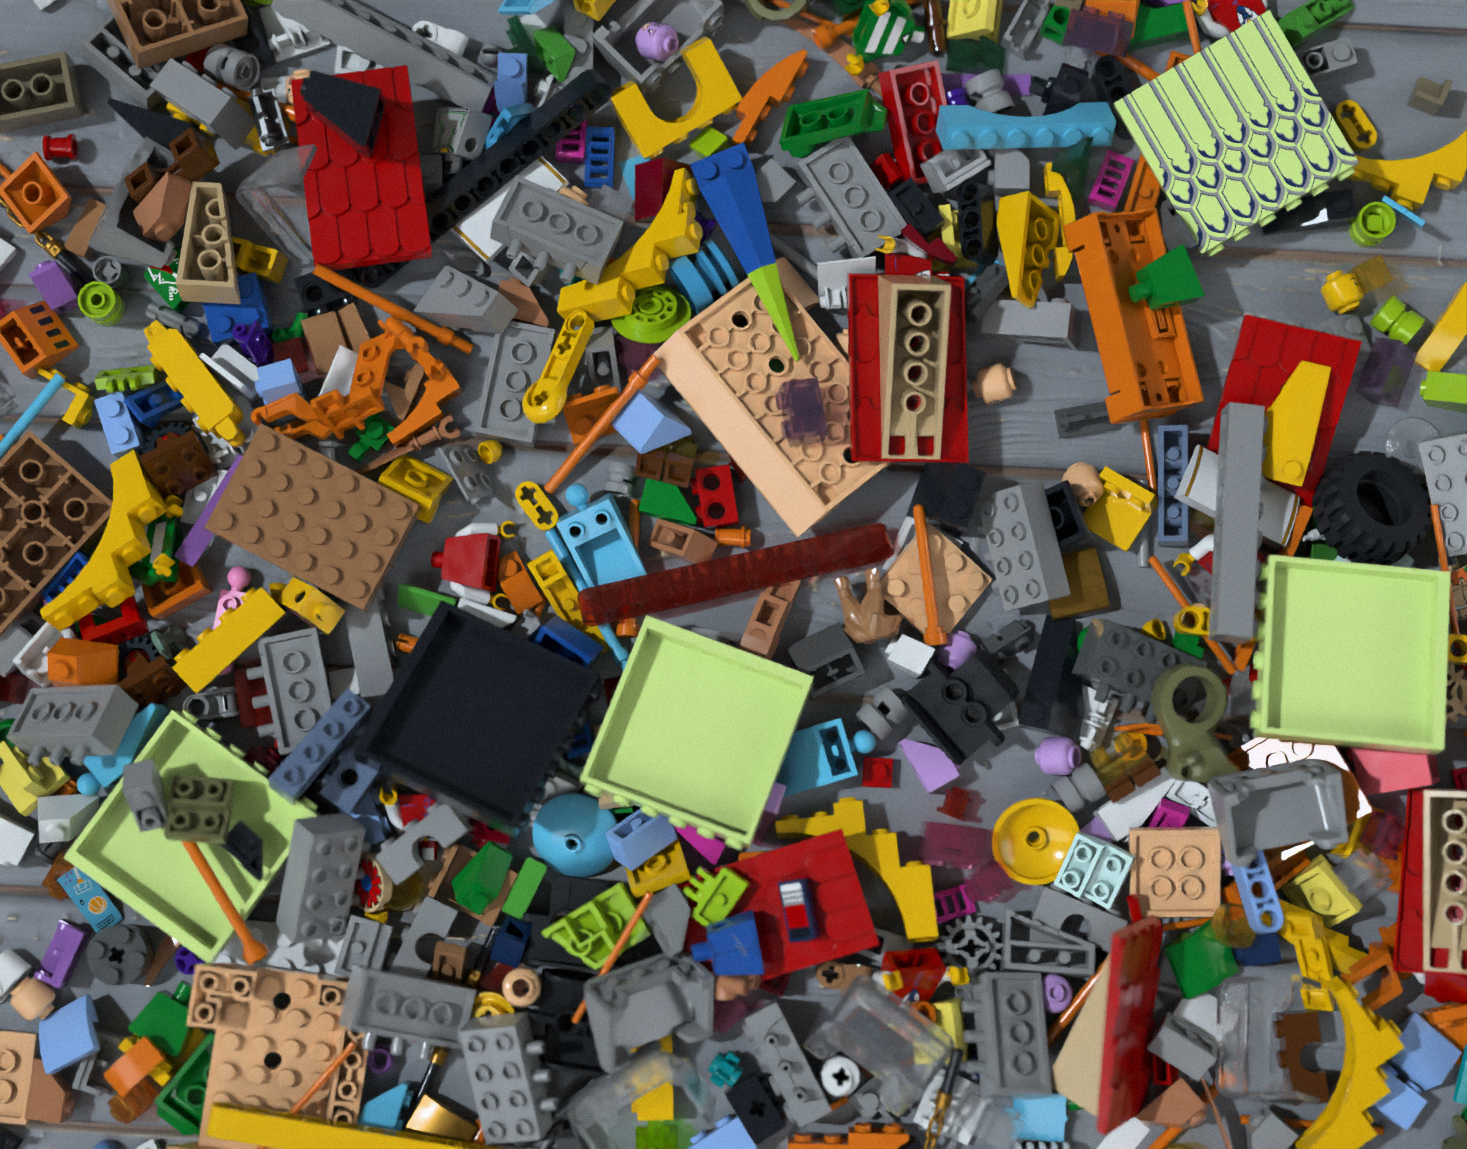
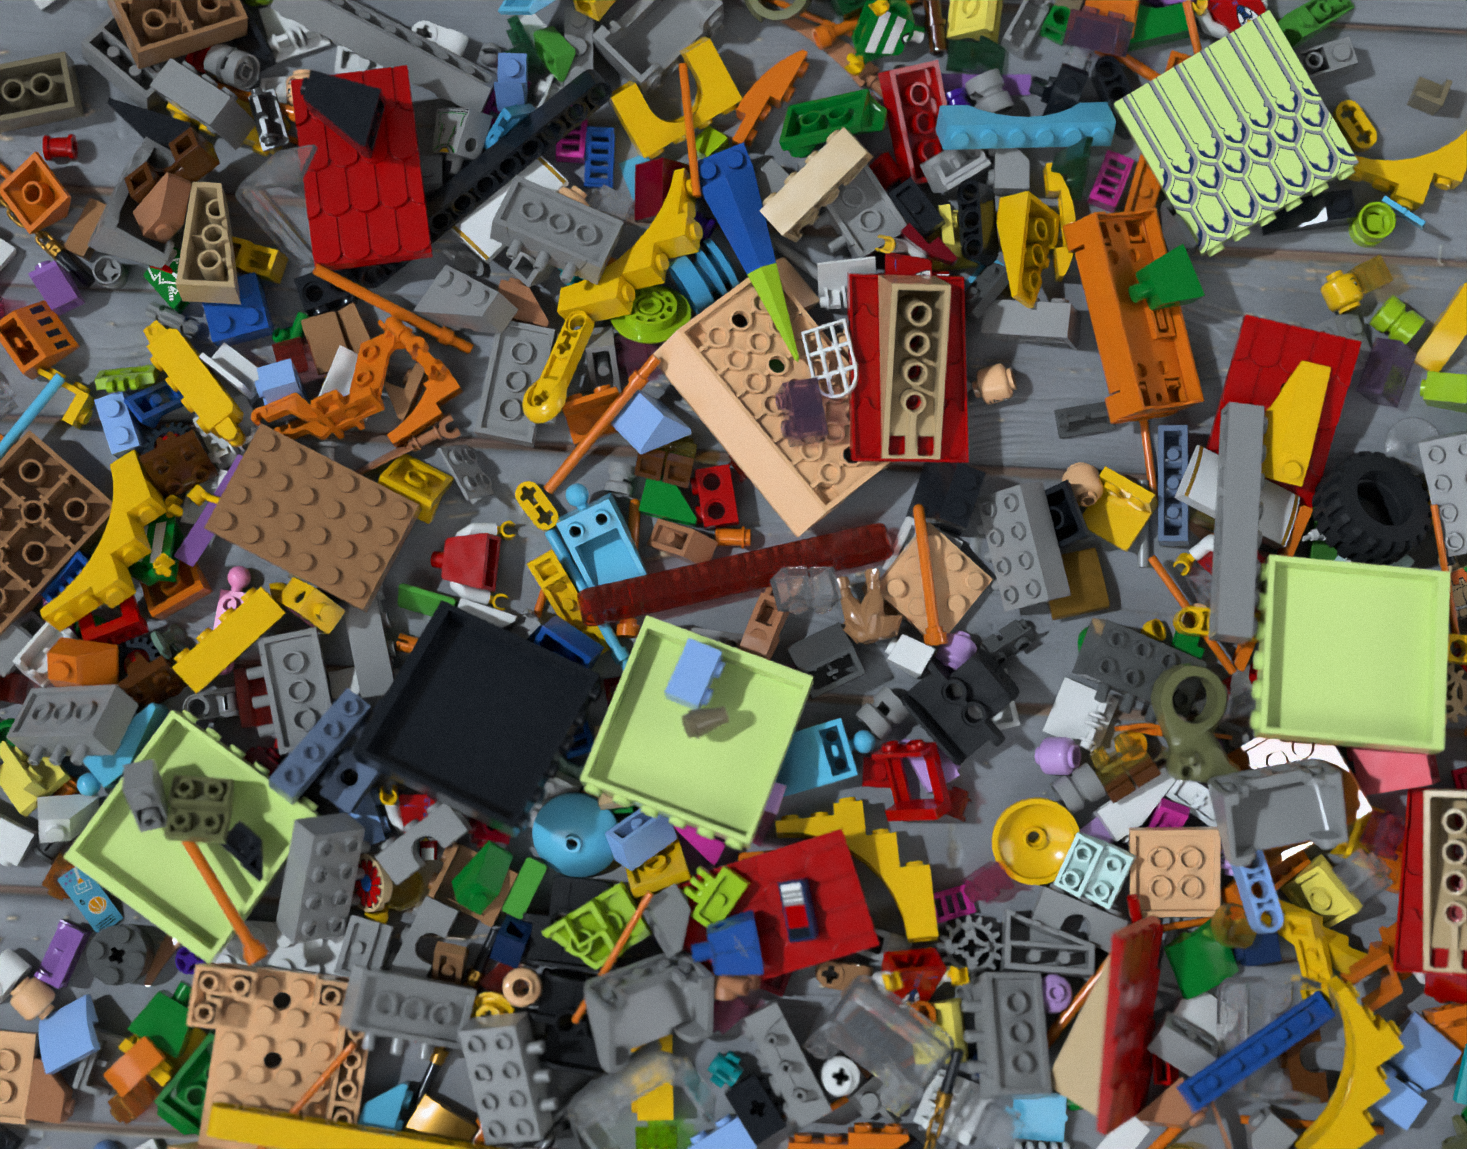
lime wheel [78,281,125,326] -> none
dark purple hinge [232,319,274,367] -> none
green plate [348,414,395,463] -> none
medium lavender plate [366,1044,395,1074] -> none
yellow hinge [478,439,503,465] -> none
orange slope [497,550,544,616] -> none
lavender head [636,22,679,62] -> none
clear pink brick [917,821,986,871] -> none
black wedge [1018,614,1085,741] -> none
none -> yellow hand [186,484,220,507]
none -> light blue brick [665,638,726,710]
none -> orange axle [679,63,701,198]
none -> dark tan cone [682,706,729,739]
none -> tan wedge [759,127,873,242]
none -> clear piece [770,567,842,615]
none -> white window [801,318,859,399]
none -> red panel [871,739,952,821]
none -> blue tile [1176,990,1336,1113]

